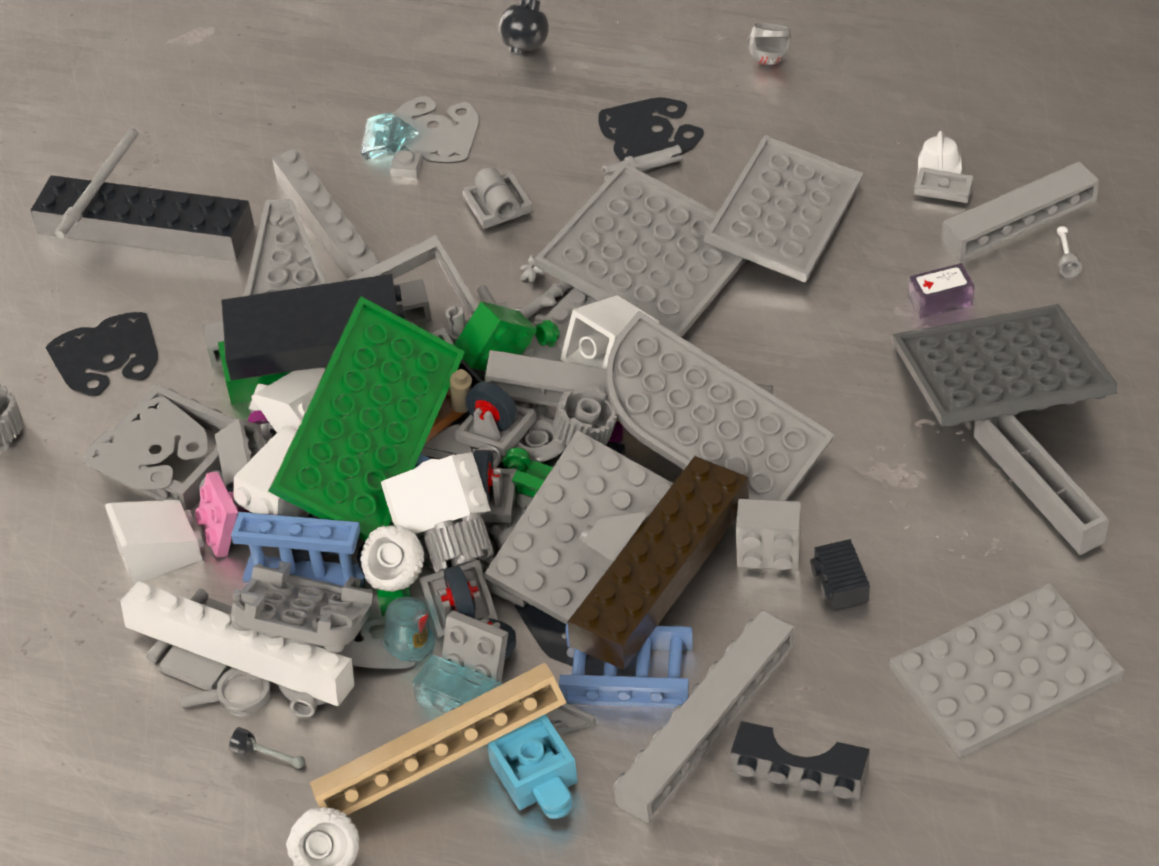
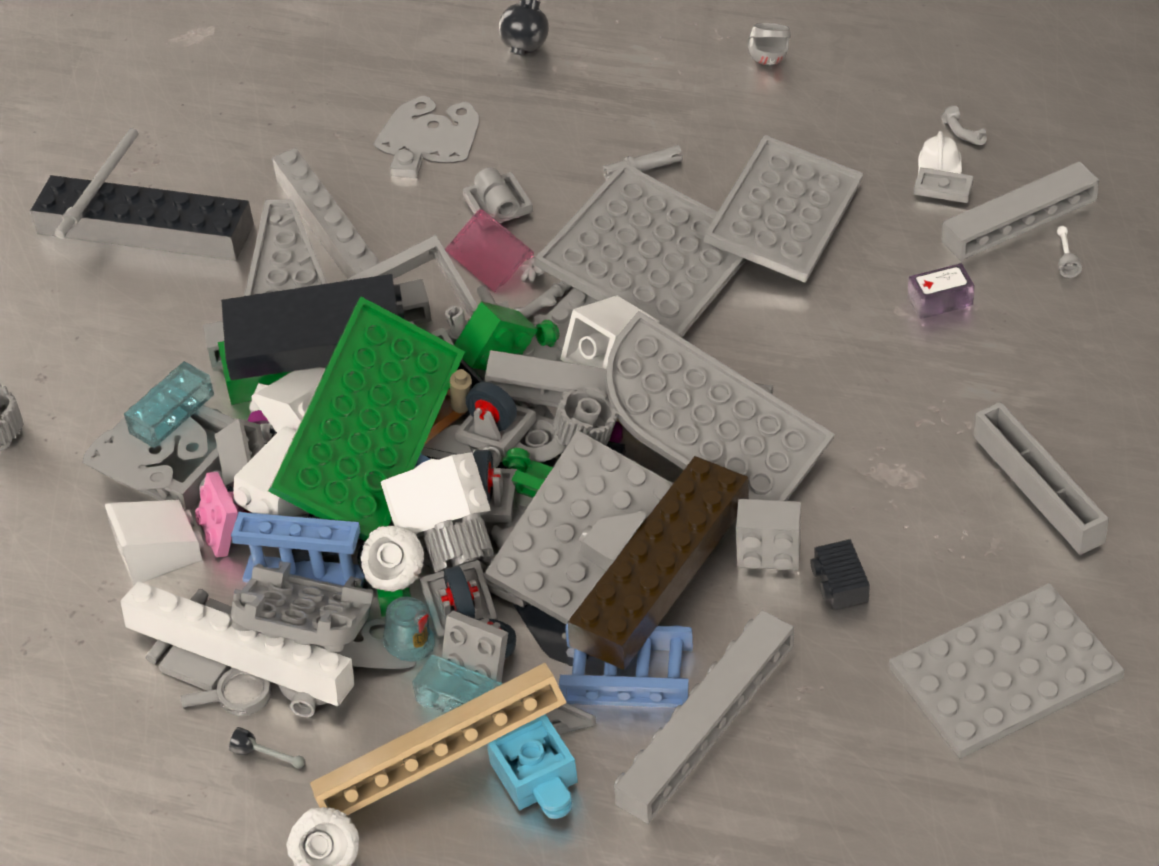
black piece [45,312,158,396] -> none
clear light blue slope [361,113,418,160] -> none
black piece [598,97,704,161] -> none
black arch [730,721,870,800] -> none
dark grey plate [893,304,1118,426] -> none
none -> clear light blue brick [124,361,214,448]
none -> clear pink piece [445,209,534,293]
none -> light grey piece [942,105,987,145]

